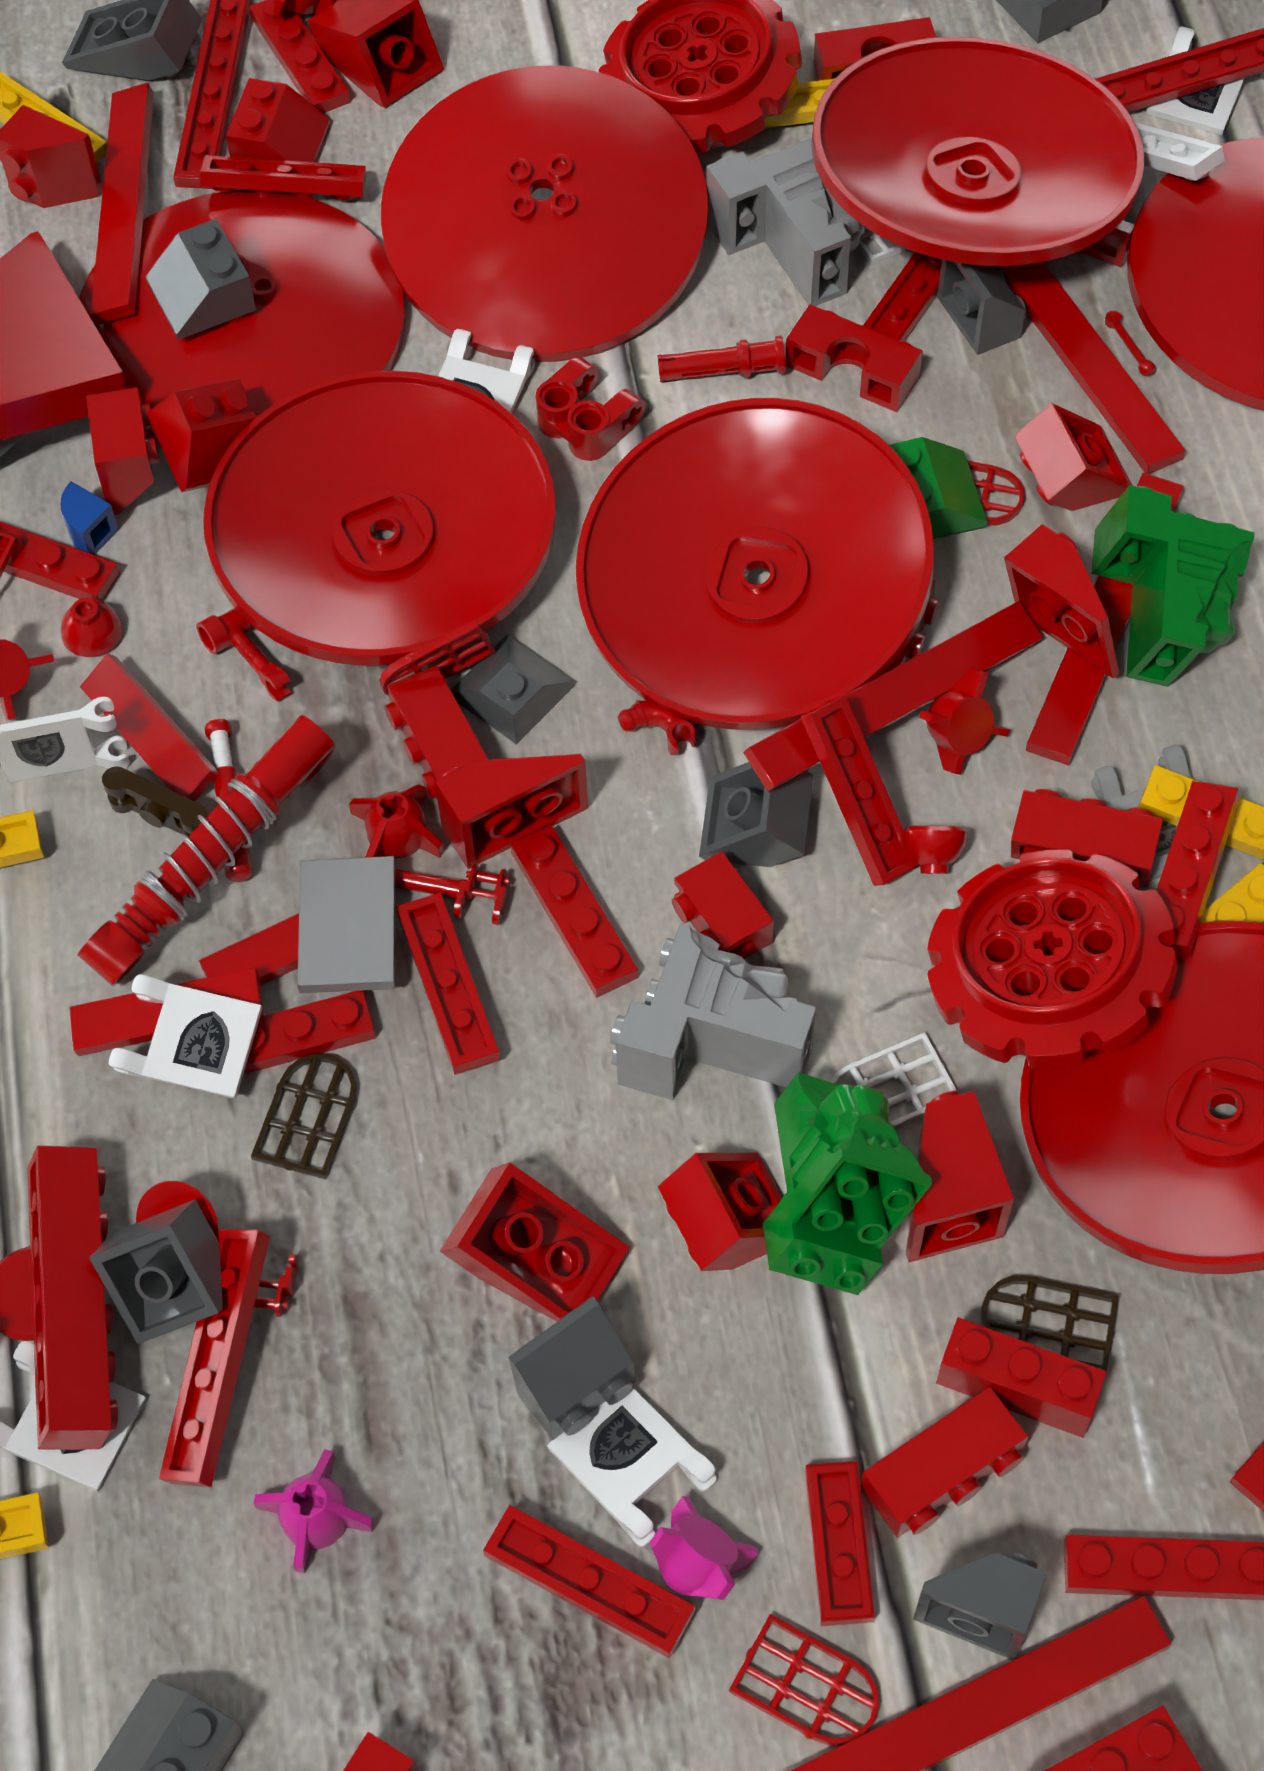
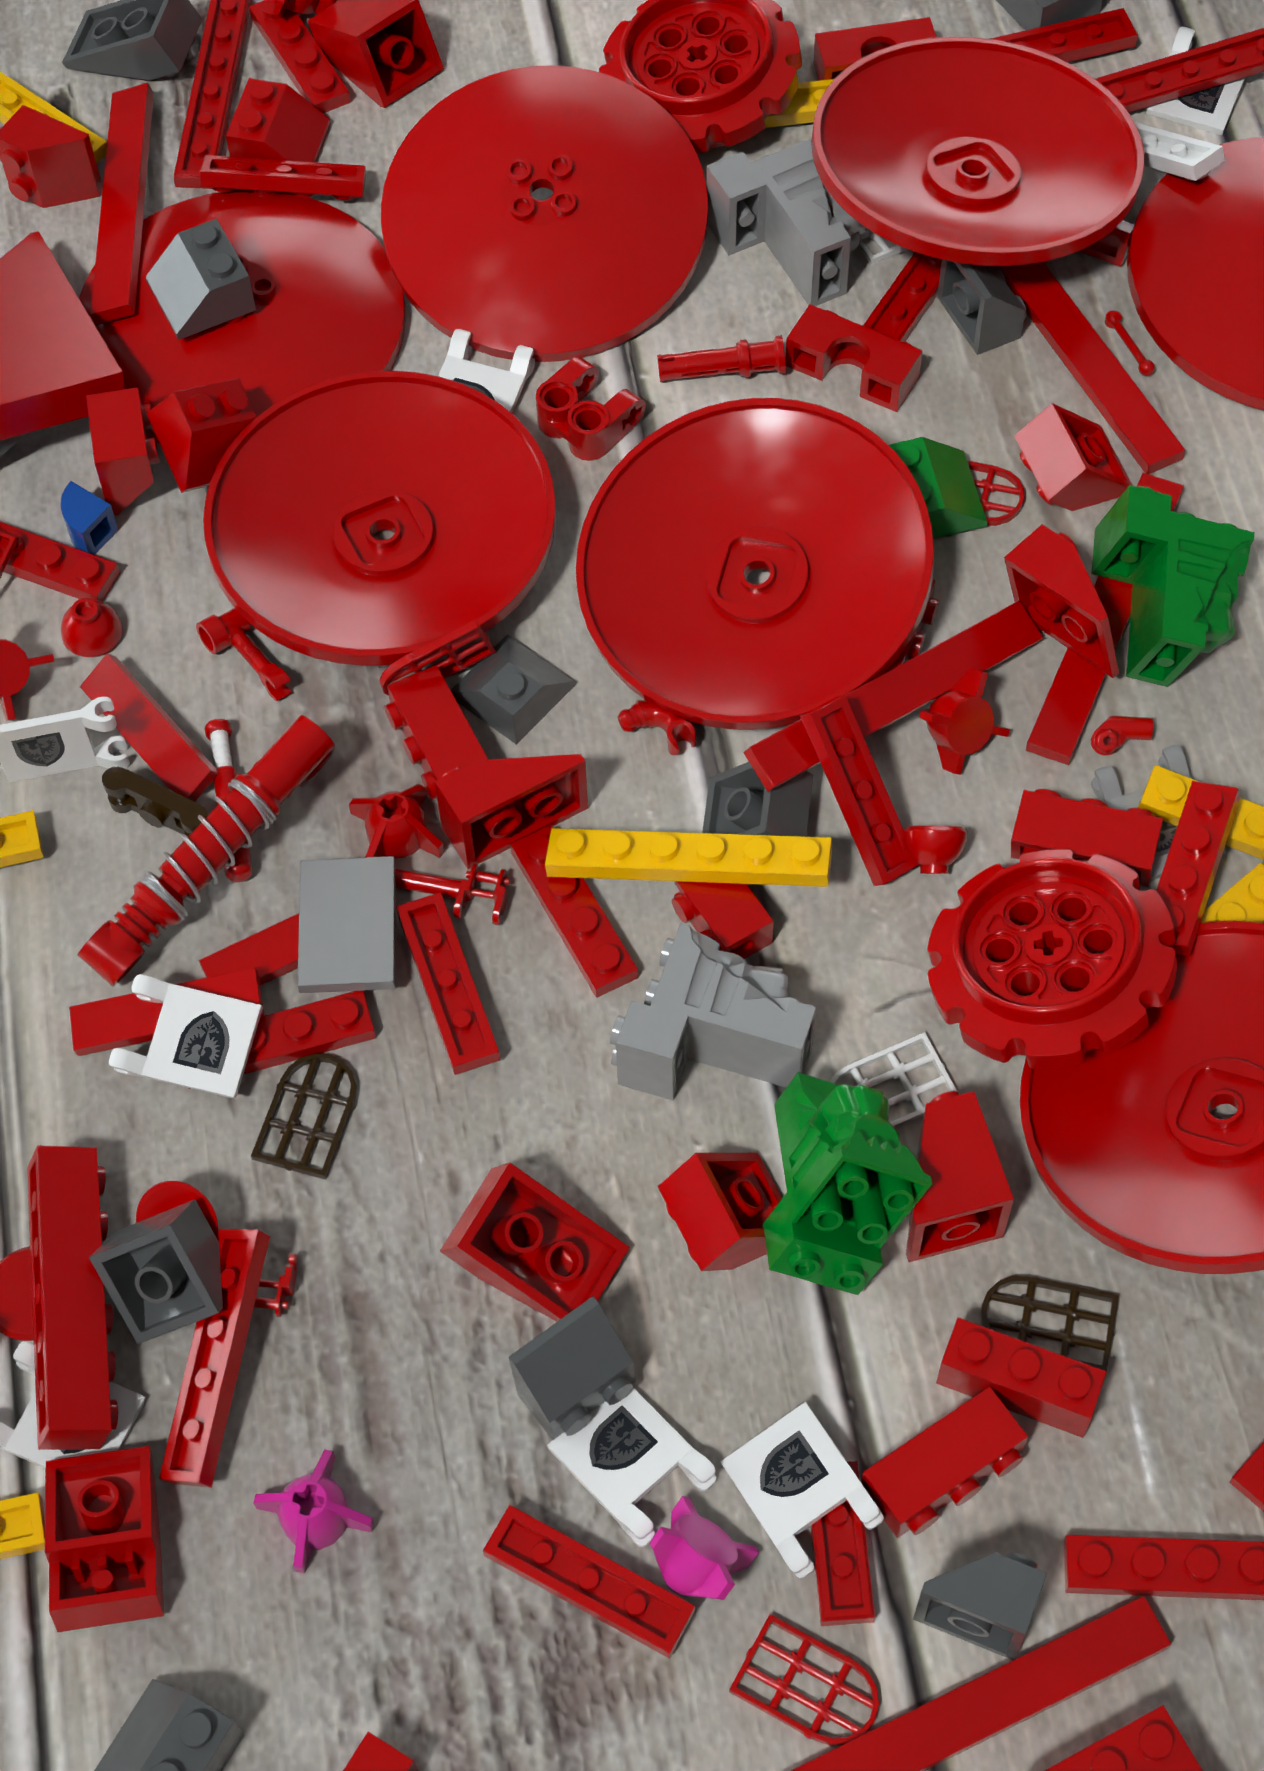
none -> red slope [45,1446,164,1632]
none -> yellow plate [545,828,832,887]
none -> white flag [720,1402,884,1579]
none -> red plate [990,8,1138,62]
none -> red arm [1091,716,1153,756]

